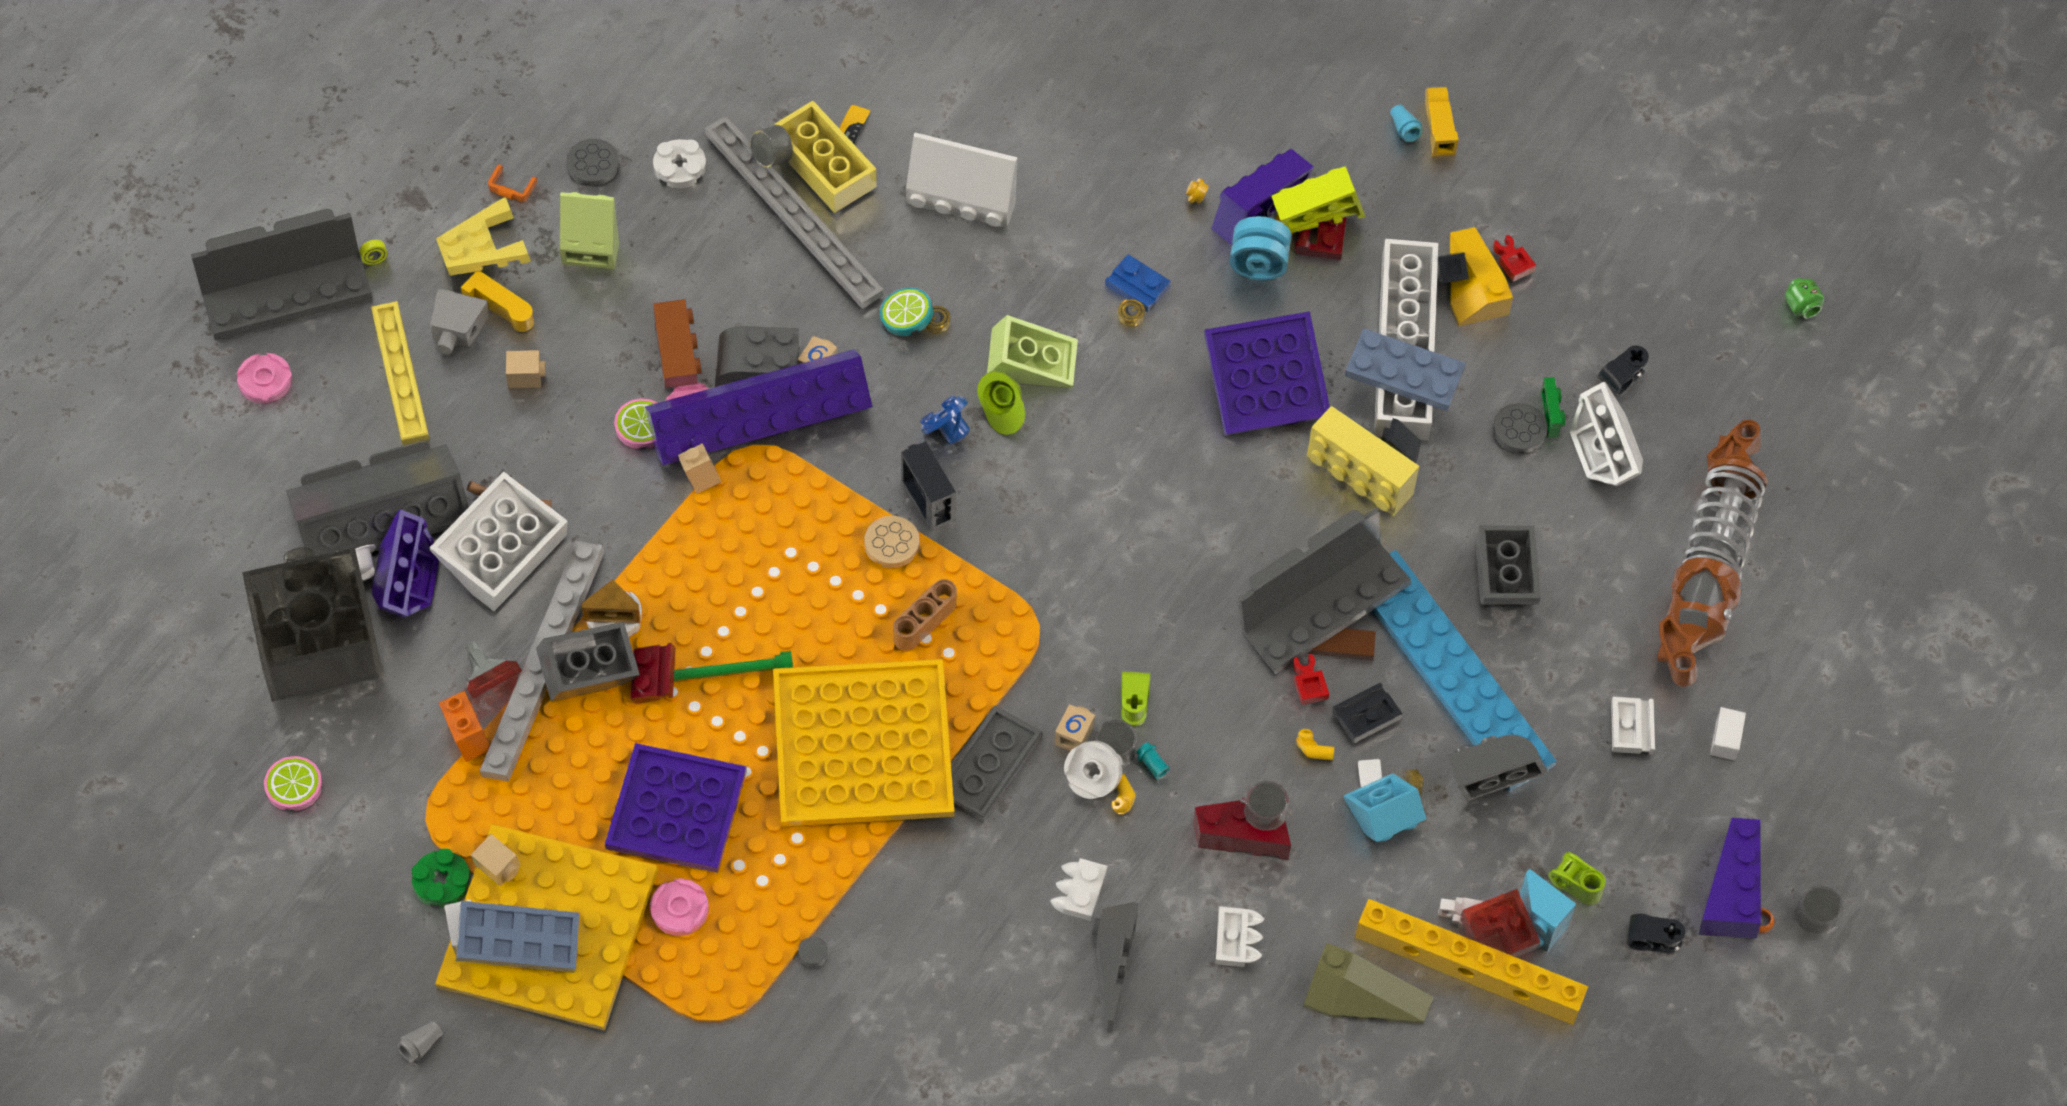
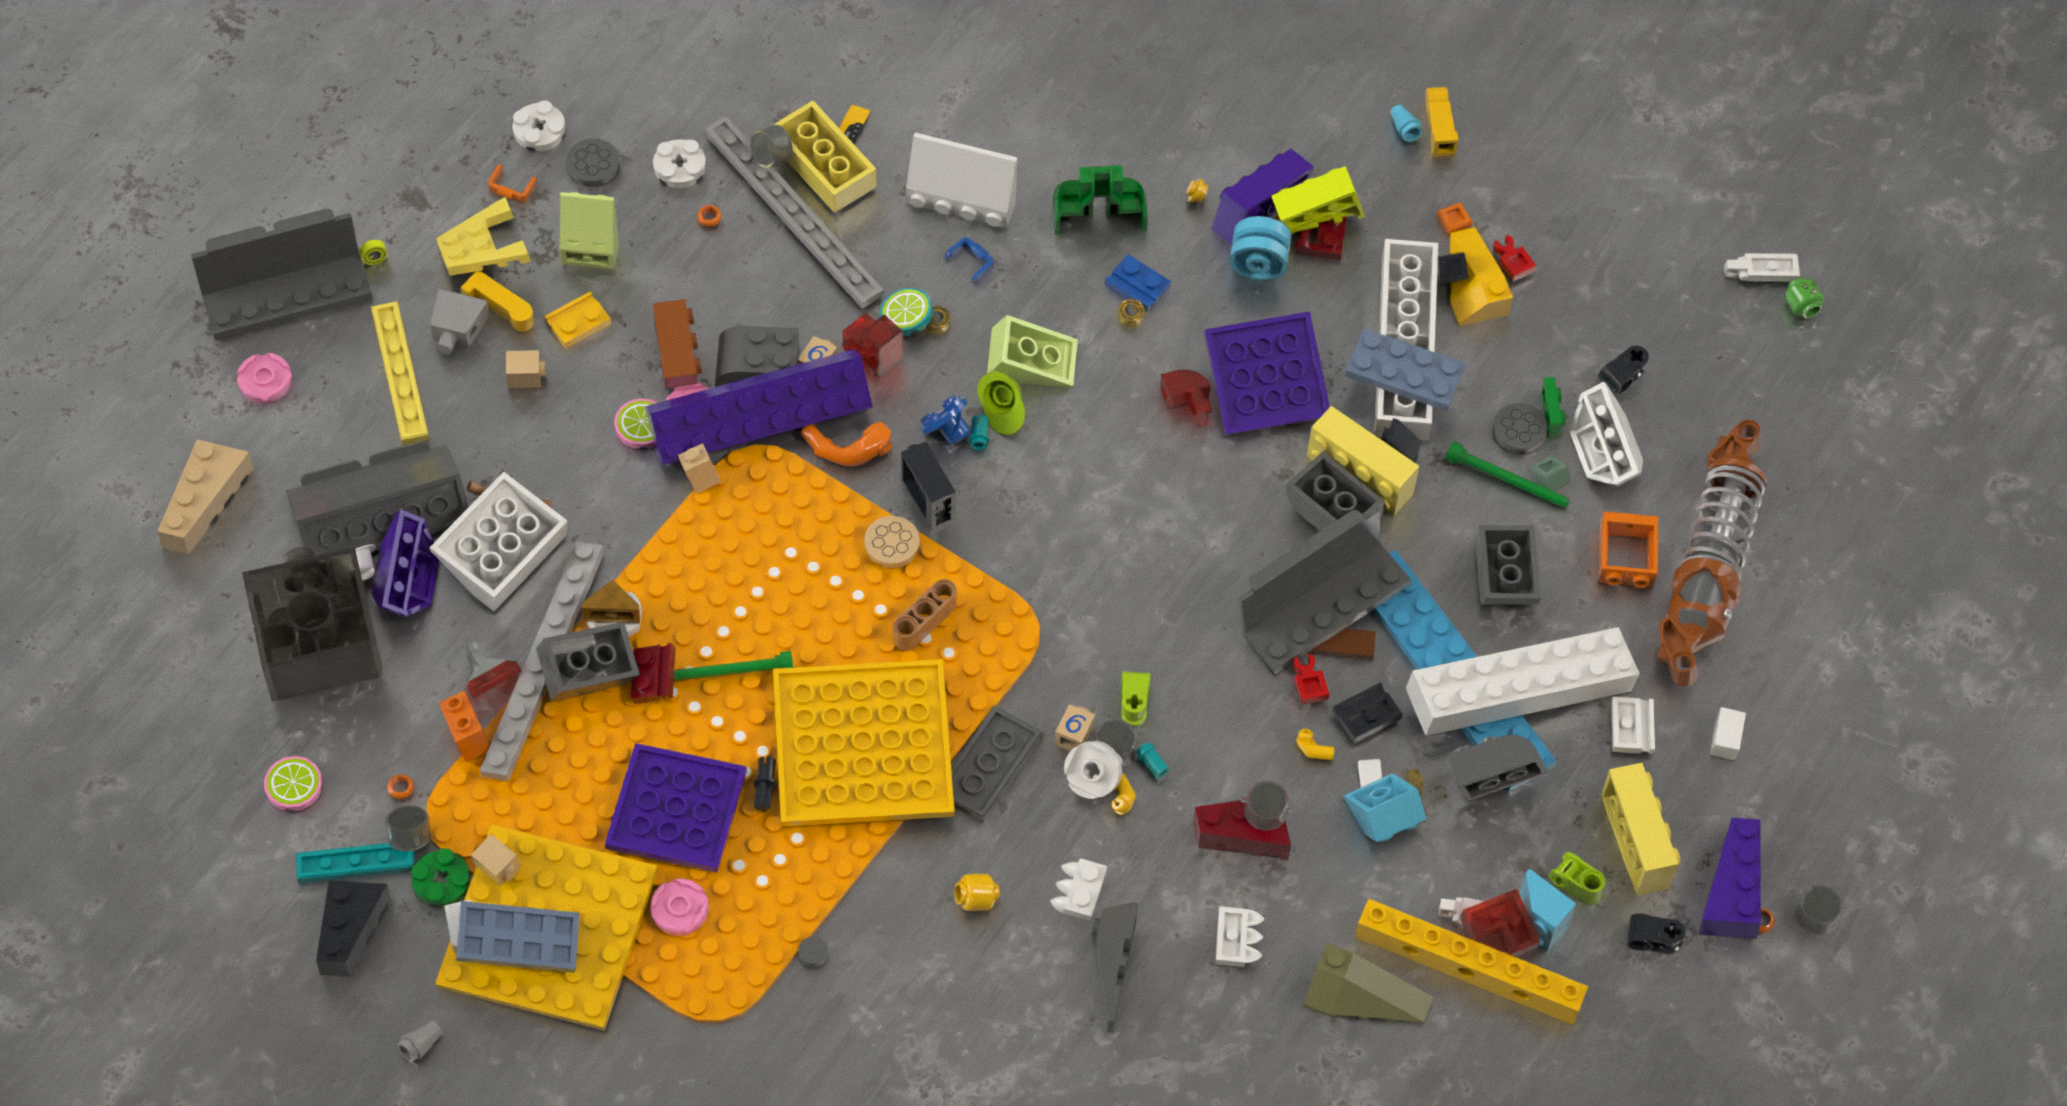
none -> tan wedge [157,439,254,554]
none -> teal tile [296,843,415,884]
none -> black wedge [316,880,391,977]
none -> clear piece [385,805,431,851]
none -> orange piece [387,774,414,799]
none -> white plate [513,100,566,151]
none -> yellow plate [544,291,611,349]
none -> orange piece [697,205,722,228]
none -> black axle [753,756,776,813]
none -> orange piece [801,422,892,467]
none -> clear red brick [842,313,903,378]
none -> blue piece [945,237,993,282]
none -> yellow head [955,873,1000,912]
none -> teal pin [968,414,990,451]
none -> green piece [1052,165,1148,235]
none -> clear red brick [1160,369,1212,427]
none -> dark grey brick [1286,451,1385,531]
none -> white brick [1406,627,1640,736]
none -> orange tile [1436,202,1473,236]
none -> green piece [1445,441,1570,508]
none -> sand green slope [1530,456,1571,491]
none -> orange window [1598,511,1659,588]
none -> light yellow brick [1601,762,1680,896]
none -> white hinge [1724,253,1801,282]

